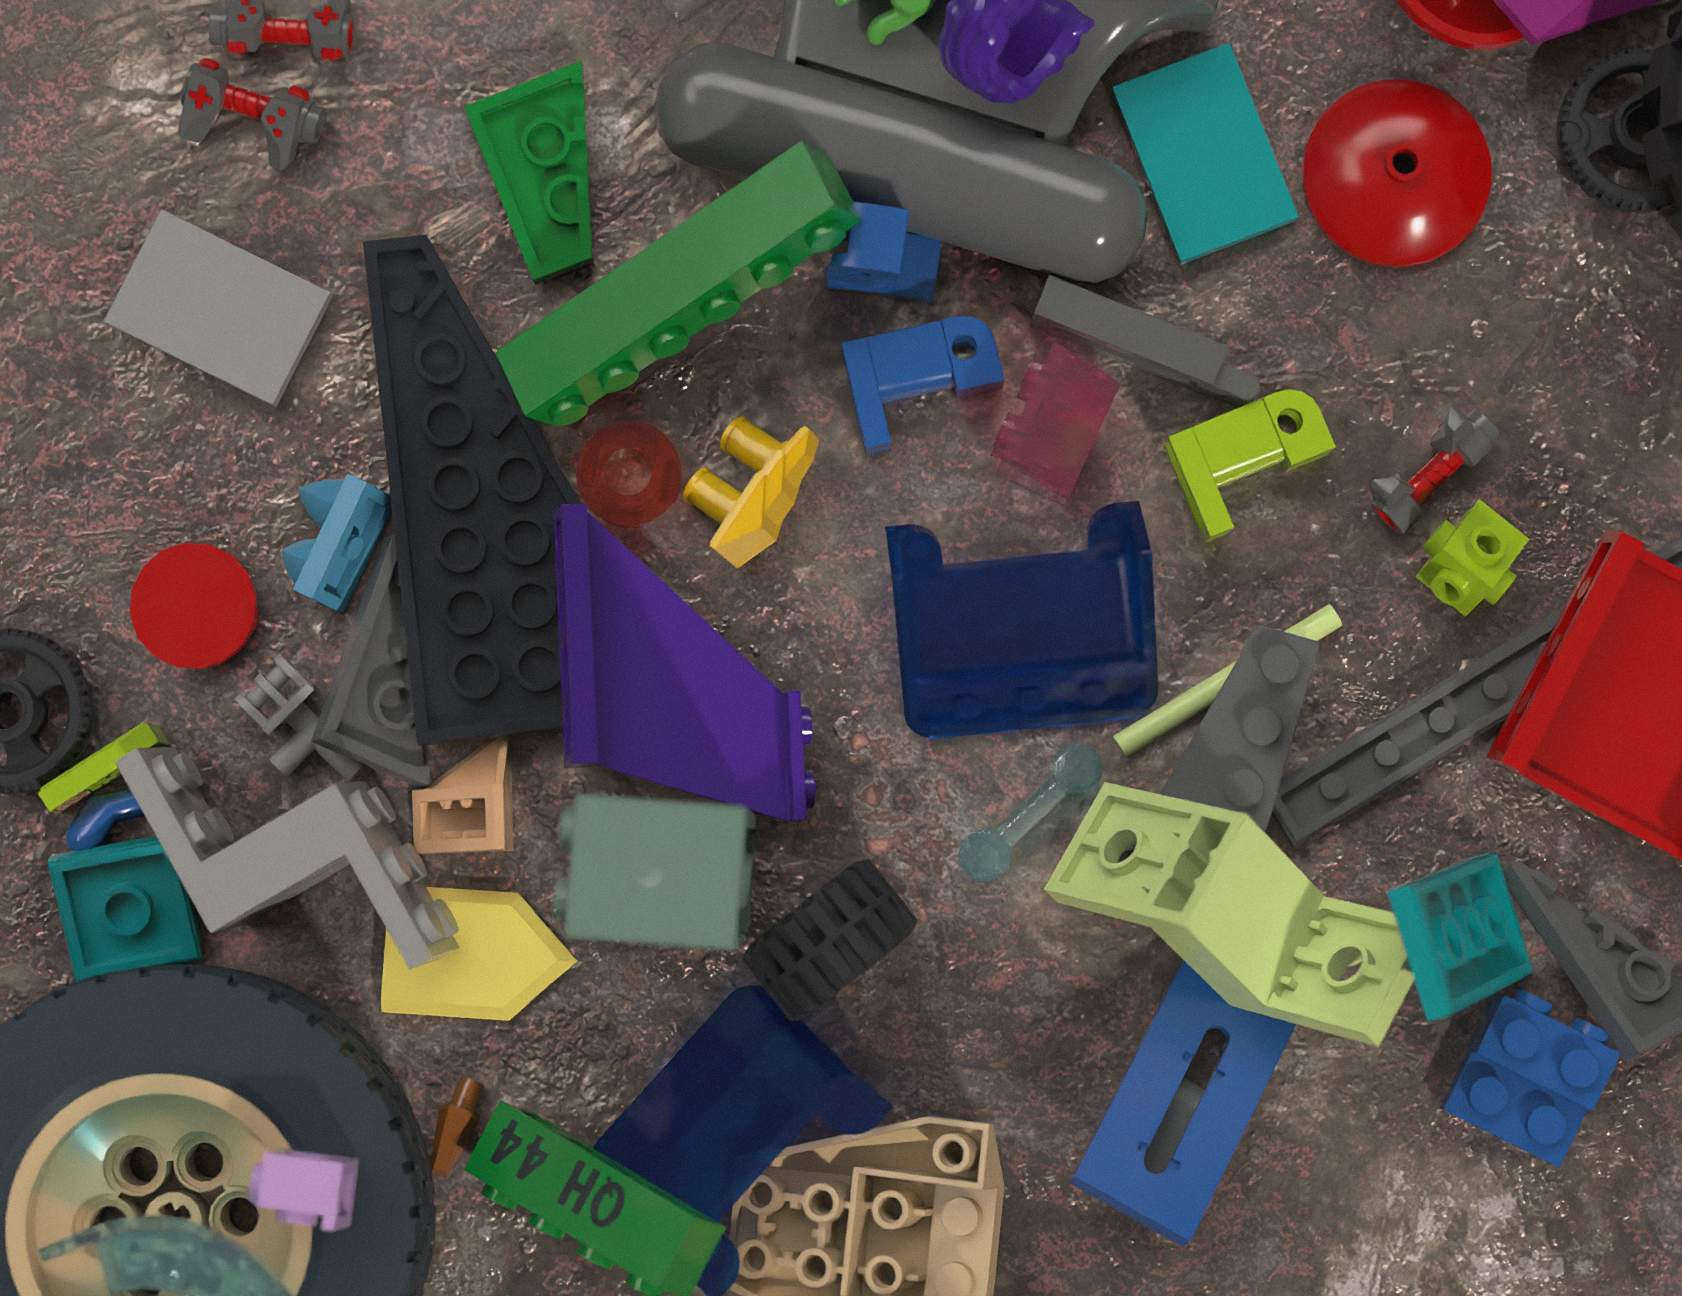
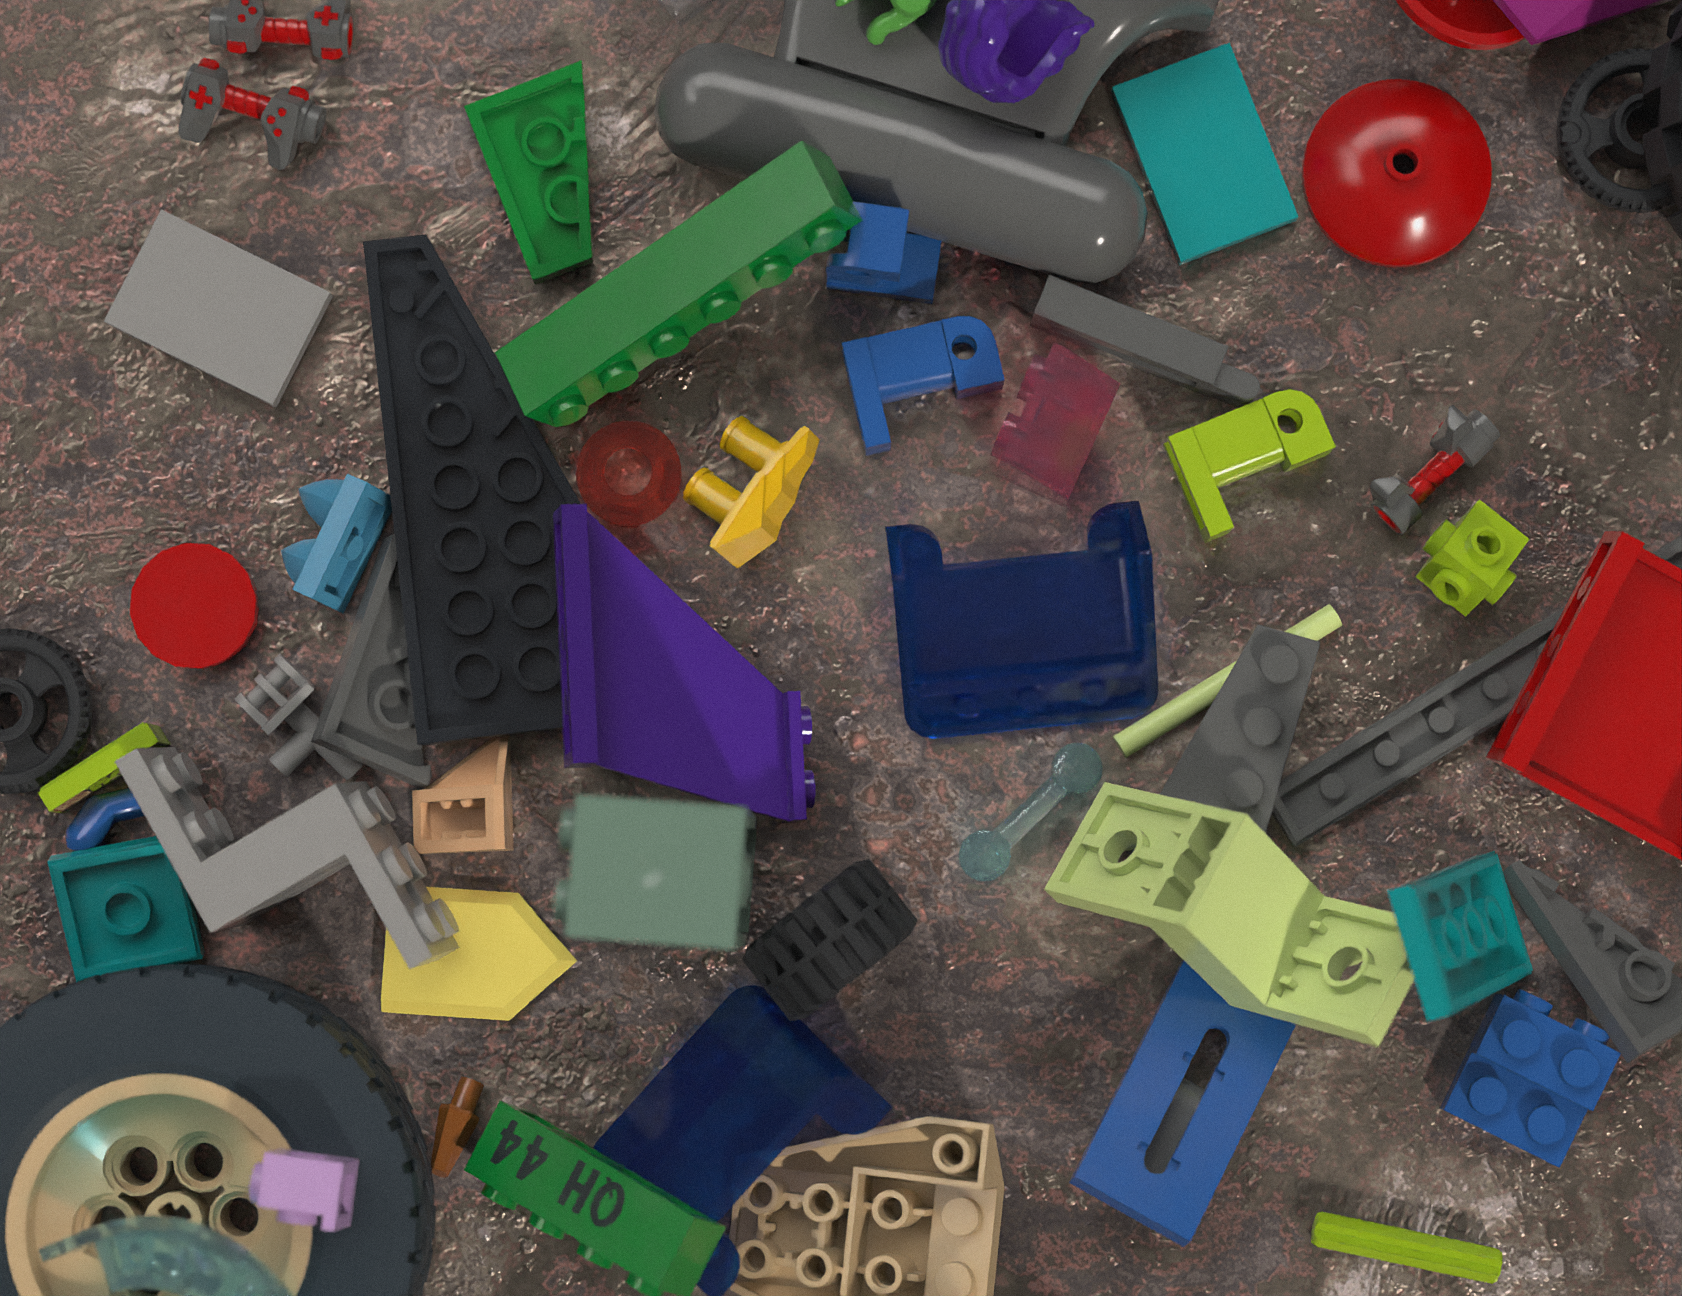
none -> lime axle [1311,1212,1503,1284]

